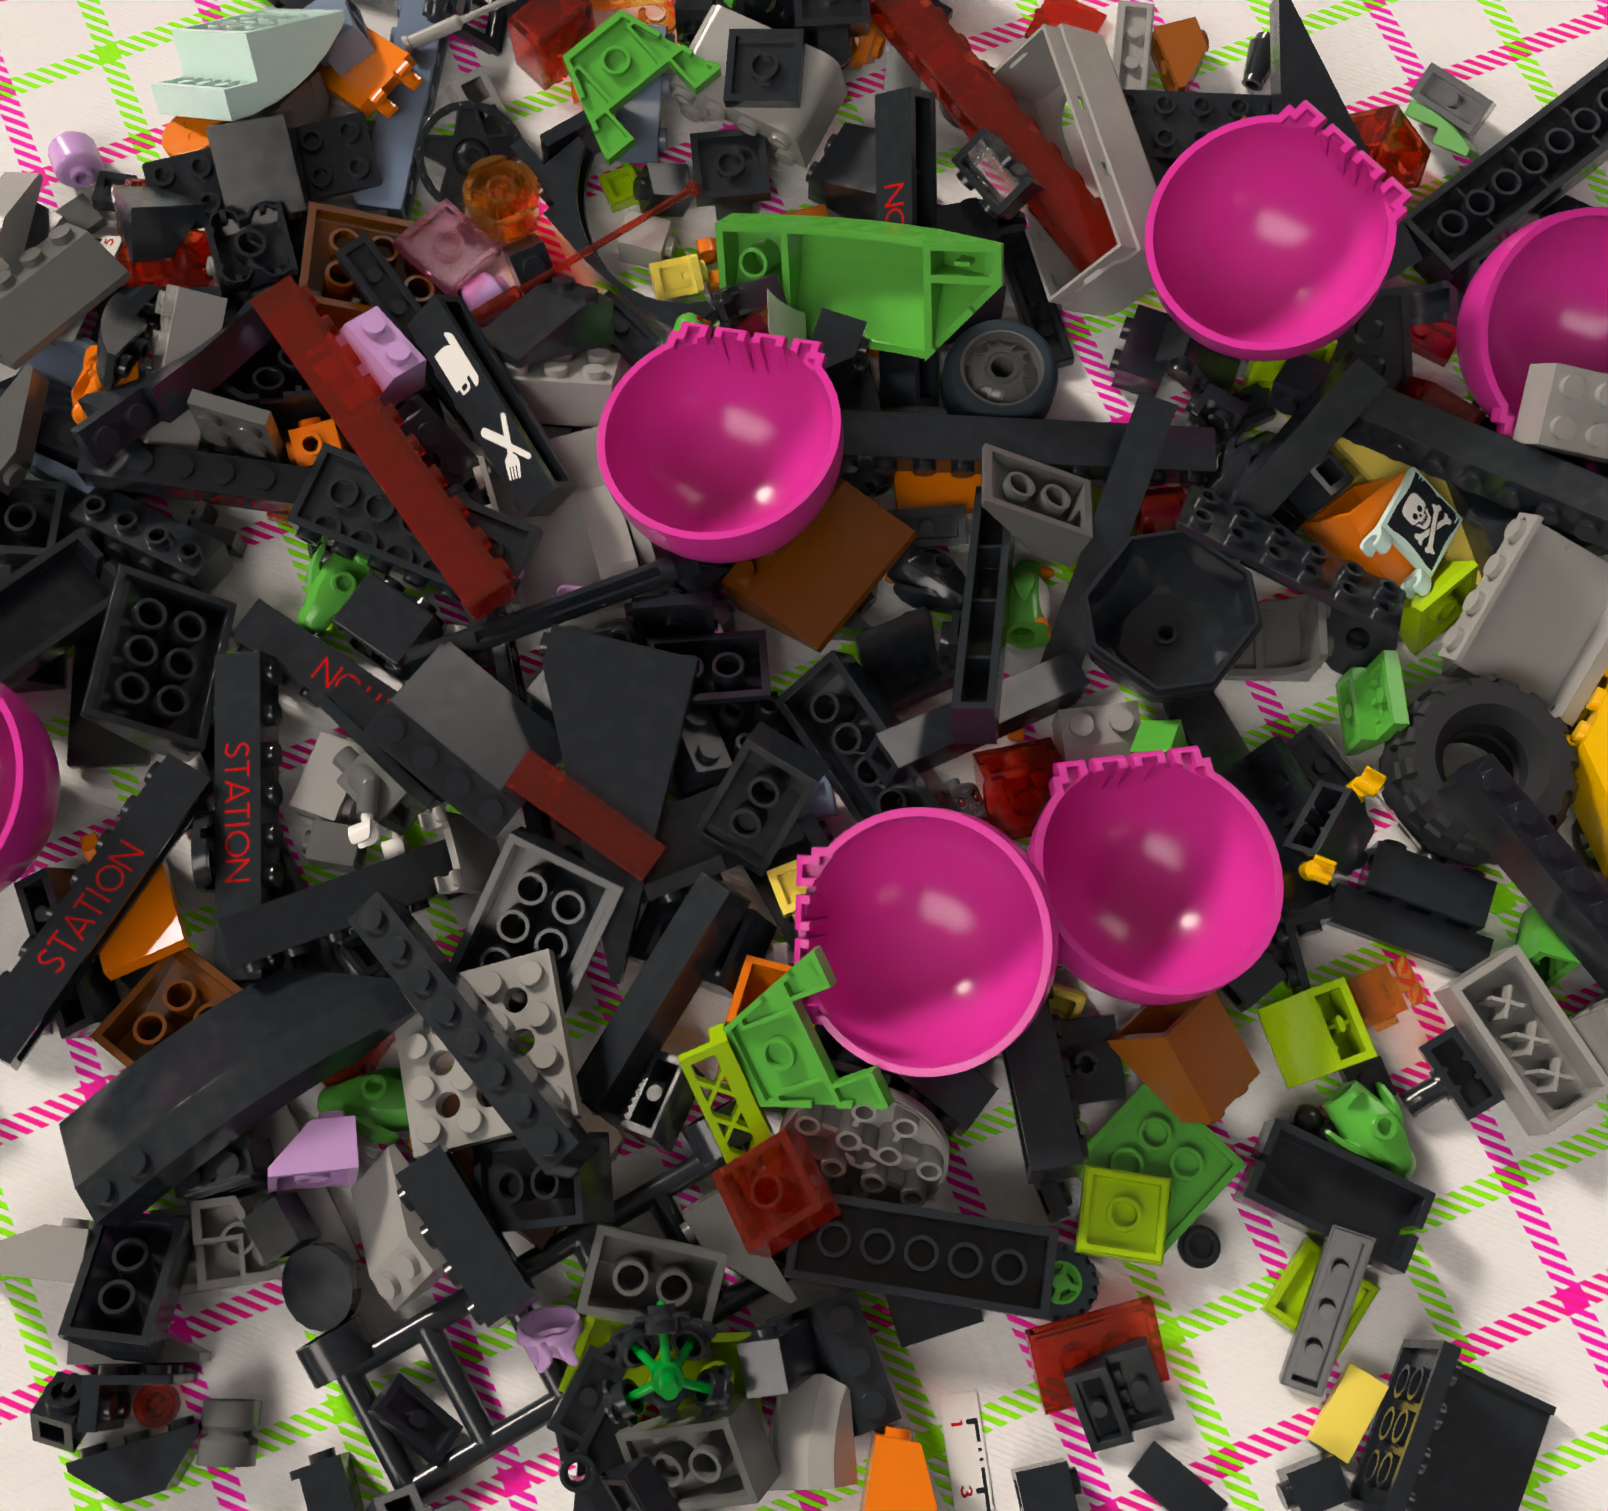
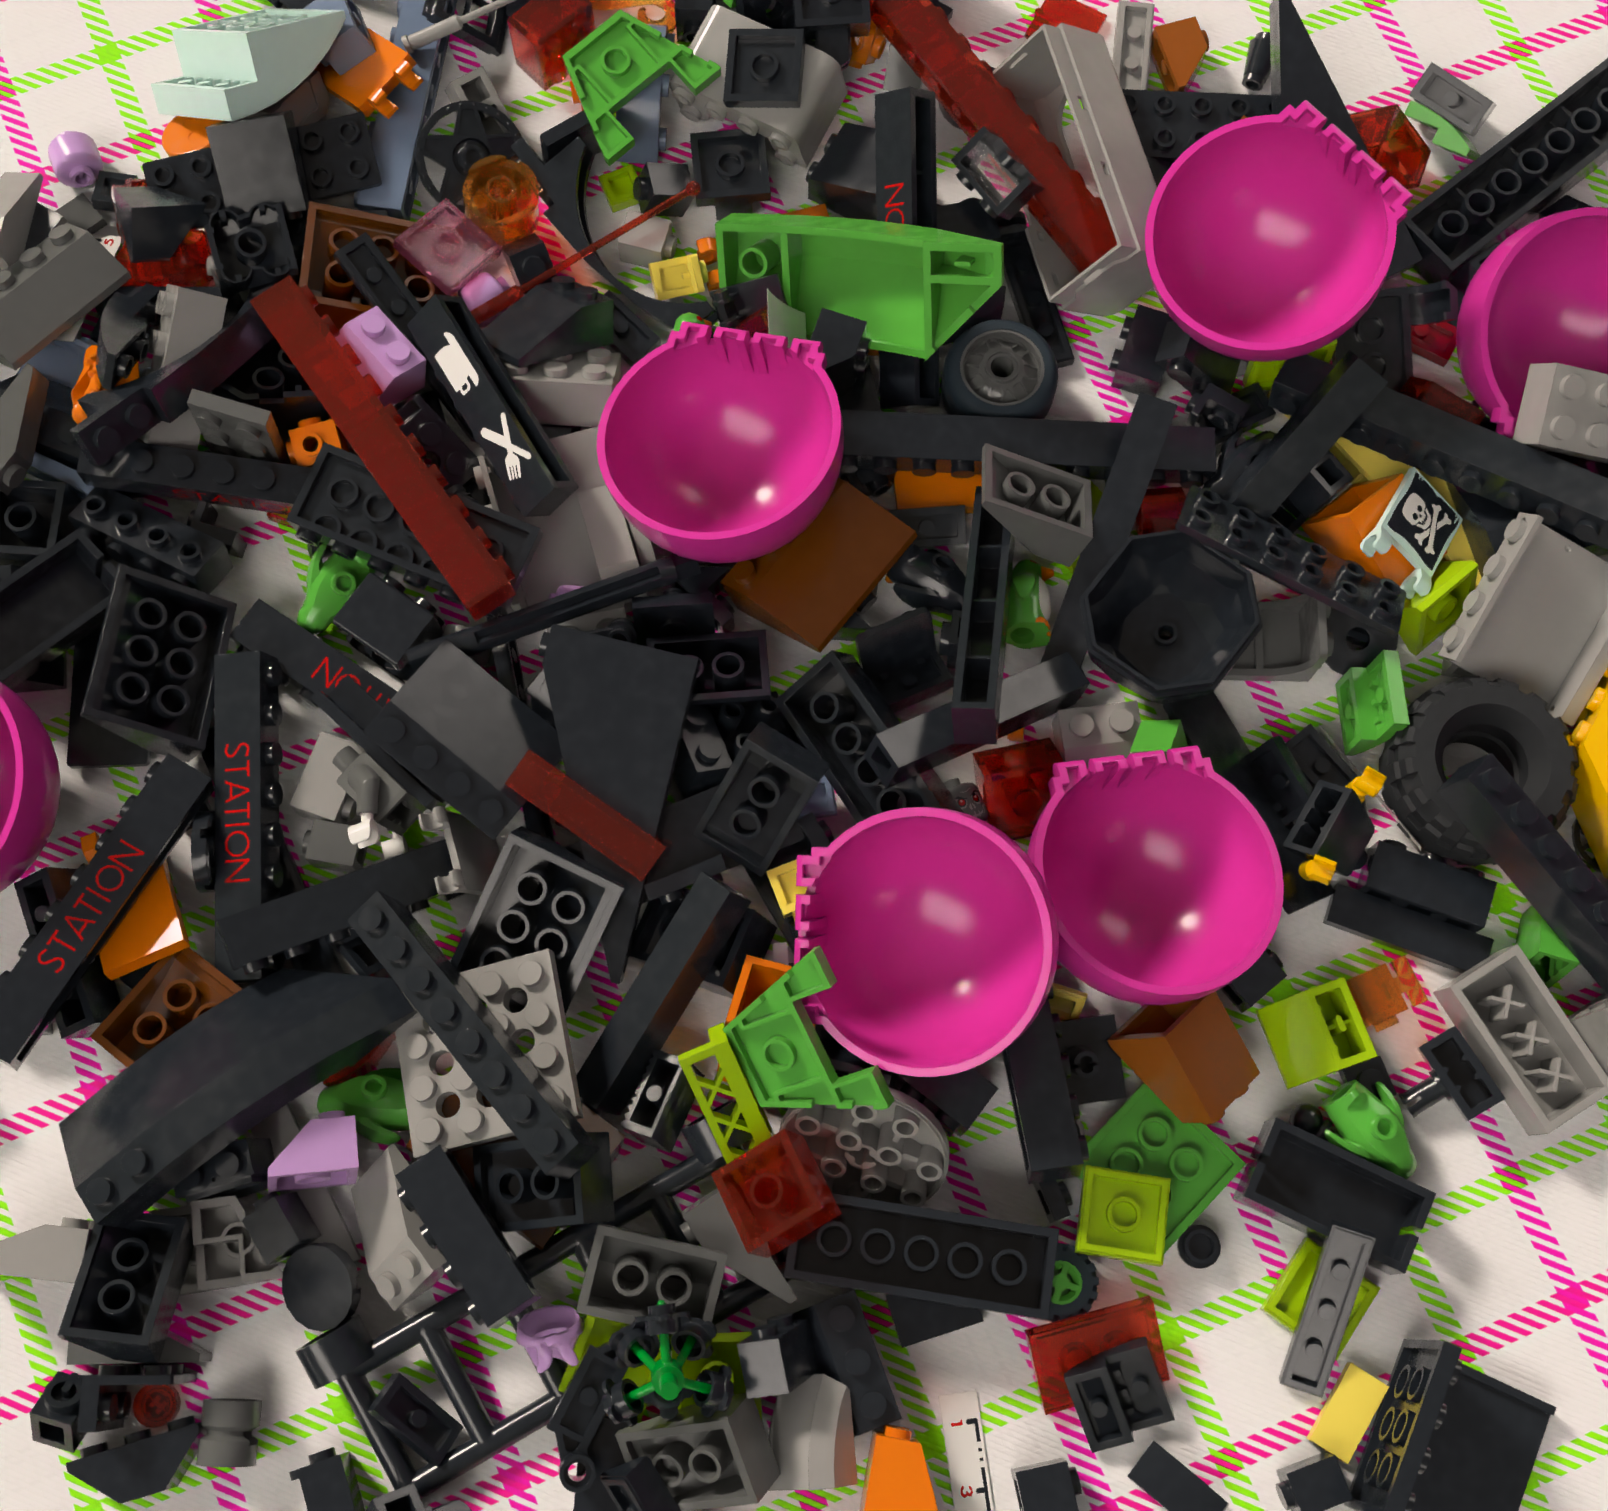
black bracket [1272,901,1333,995] -> none

